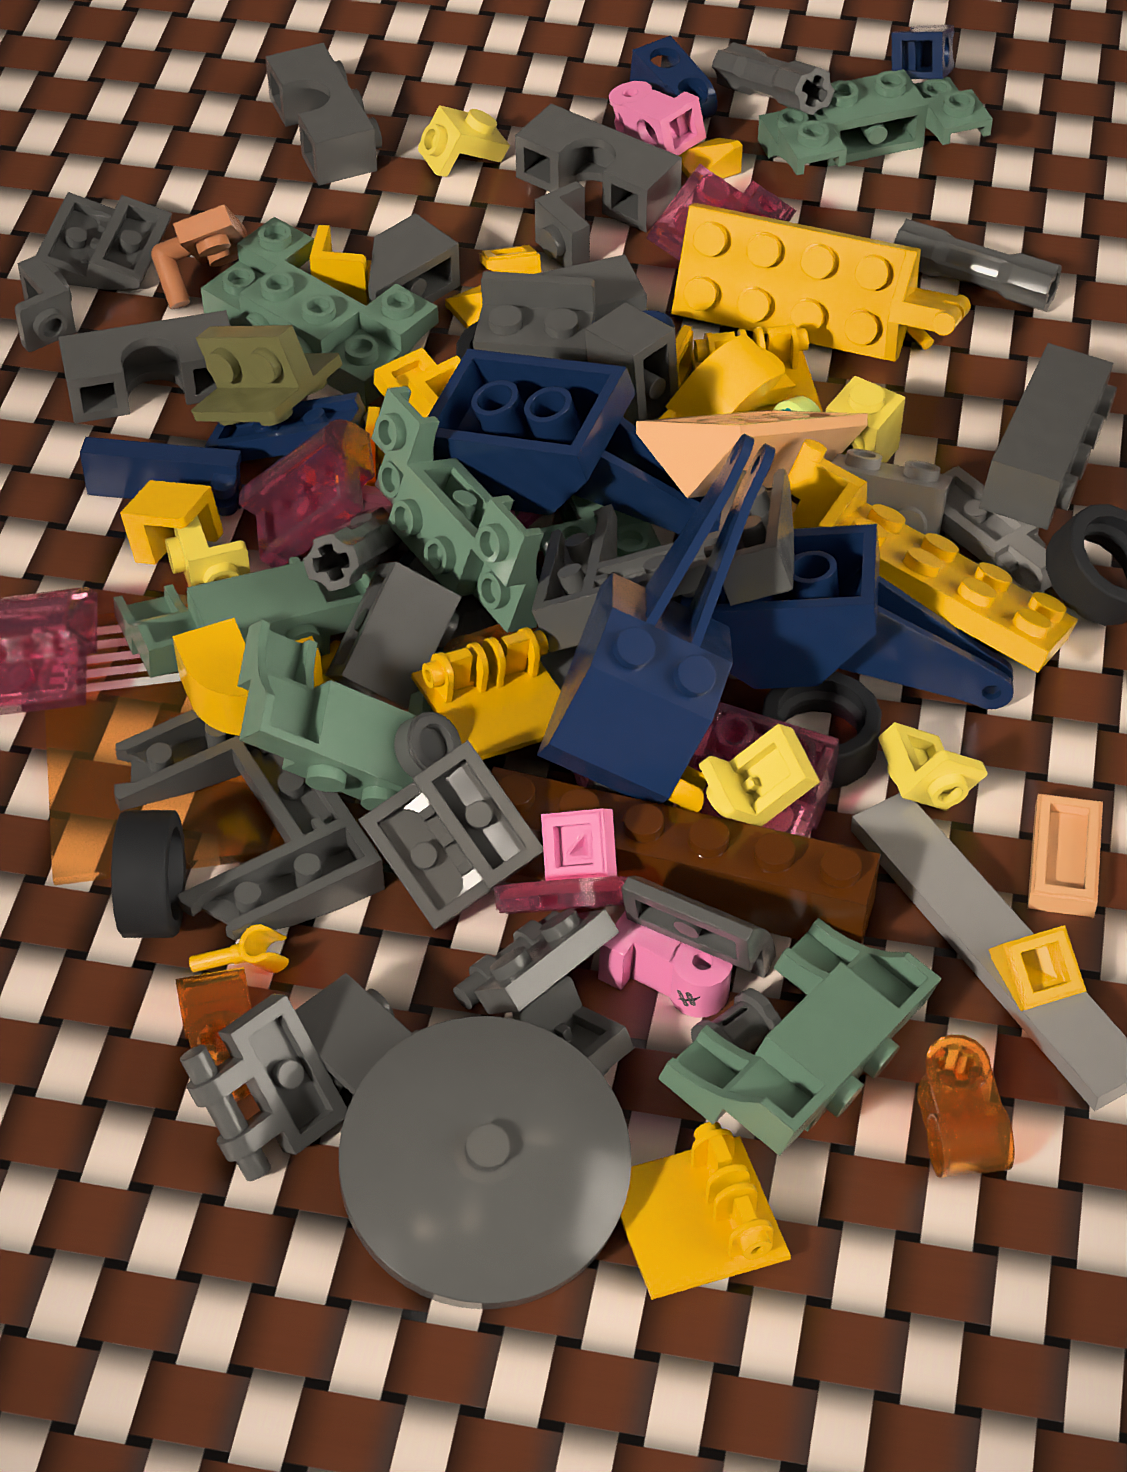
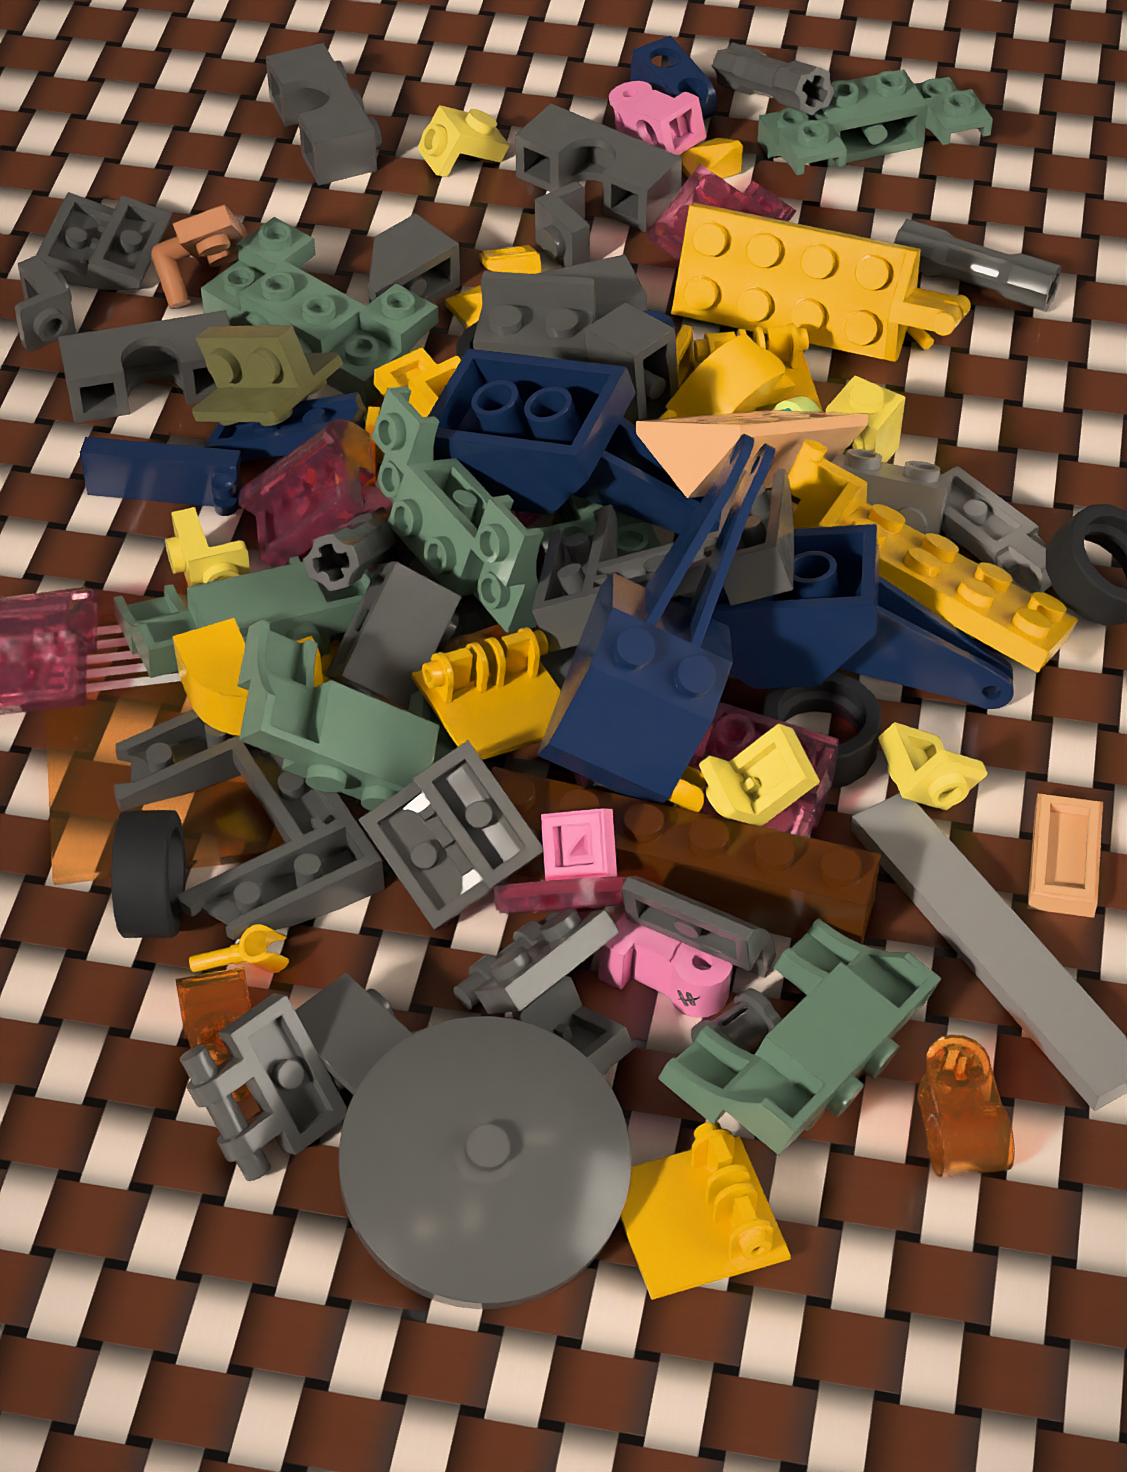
yellow panel [120,480,224,565] -> none
yellow panel [309,225,371,306] -> none
dark grey tile [394,712,462,778] -> none
dark blue leg [891,25,954,79] -> none
dark grey brick [979,343,1117,530] -> none
yellow slope [988,925,1086,1011] -> none

